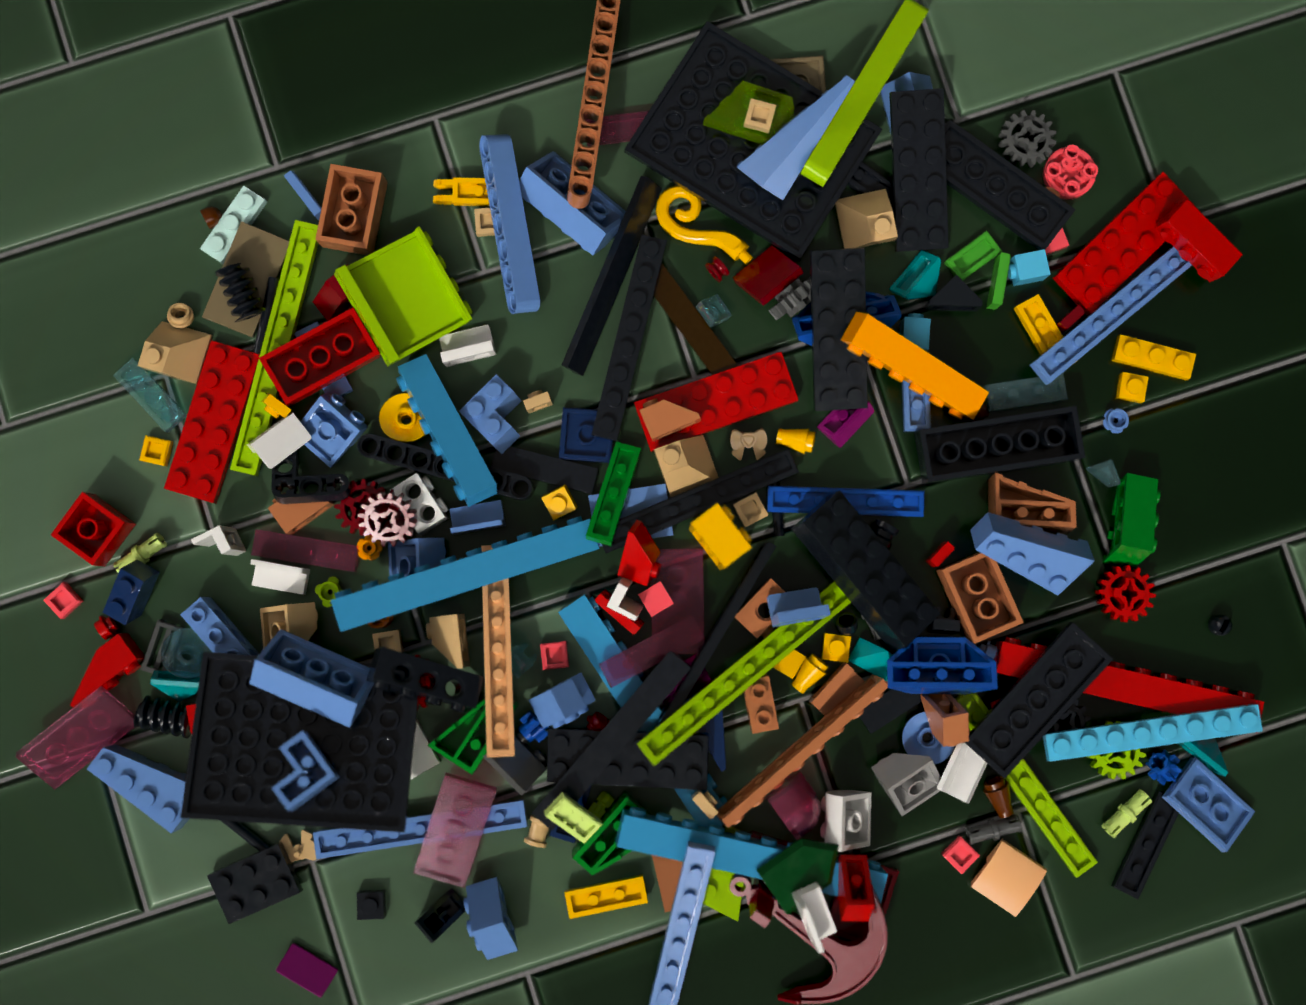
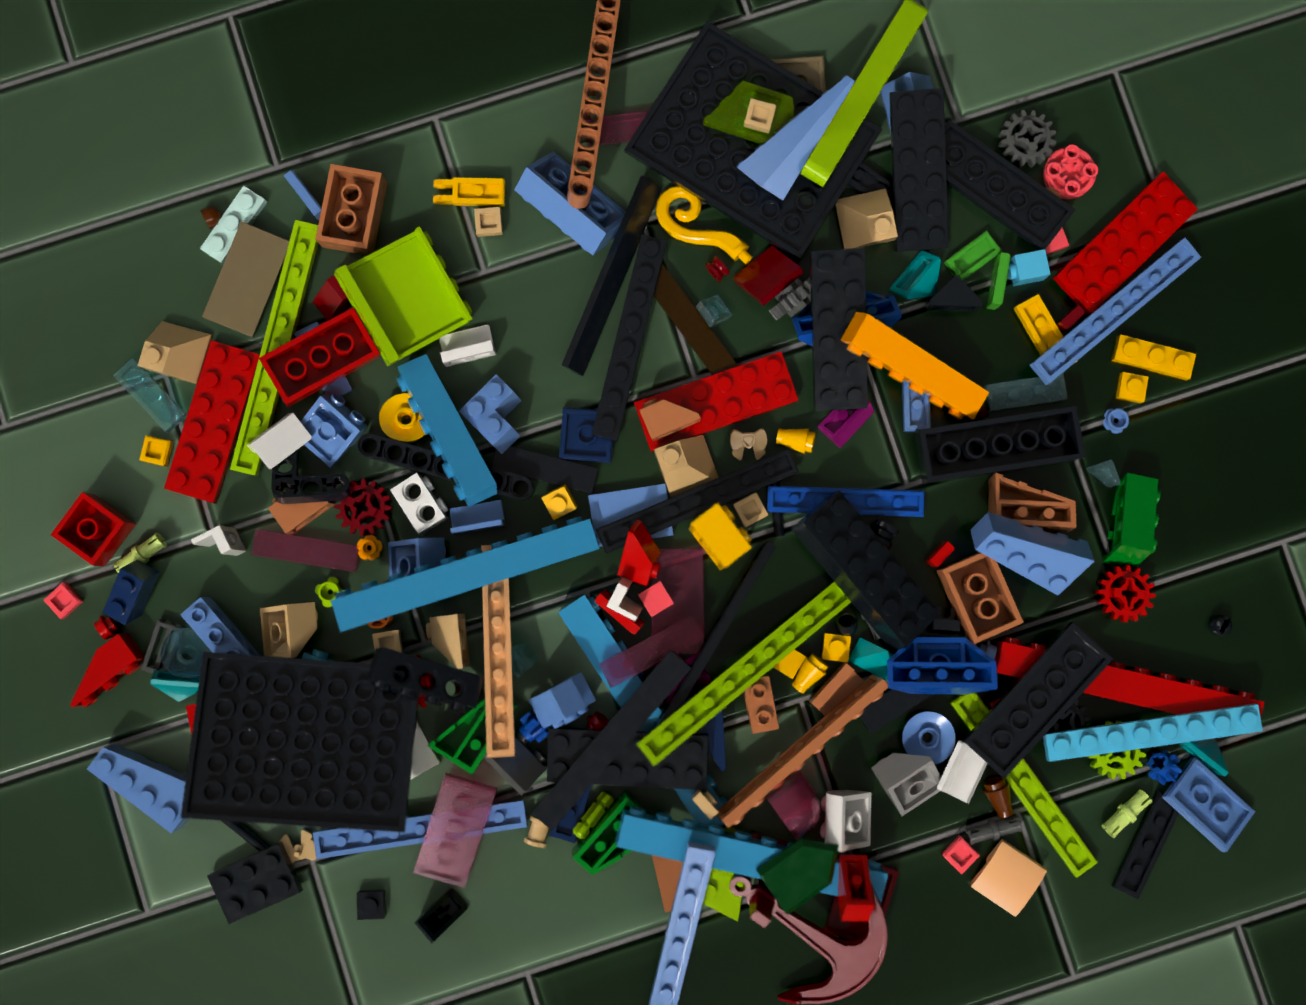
clear pink tile [16,686,135,790] -> none
black piece [133,695,191,739] -> none
tan plate [167,303,194,328] -> none
black piece [215,263,265,322] -> none
medium blue slope [249,629,374,728] -> none
white panel [250,559,310,595] -> none
black bar [253,276,279,354] -> none
yellow plate [261,393,291,419] -> none
medium blue brick [272,731,340,811] -> none
magenta slope [276,942,339,998] -> none
gear [358,489,417,547] -> none
medium blue brick [463,877,518,960] -> none
medium blue beam [479,134,540,314] -> none
tan plate [523,390,553,414] -> none
coral tile [540,641,570,670] -> none
yellowish green plate [544,792,603,844] -> none
yellow plate [564,874,648,919] -> none
green plate [586,442,641,546] -> none
nougat brick [734,578,785,639] -> none
medium blue panel [767,587,831,627] -> none
white panel [792,882,837,954] -> none
medium azure brick [900,313,931,352] -> none
nougat slope [921,694,969,747] -> none
red brick [1155,199,1243,282] -> none

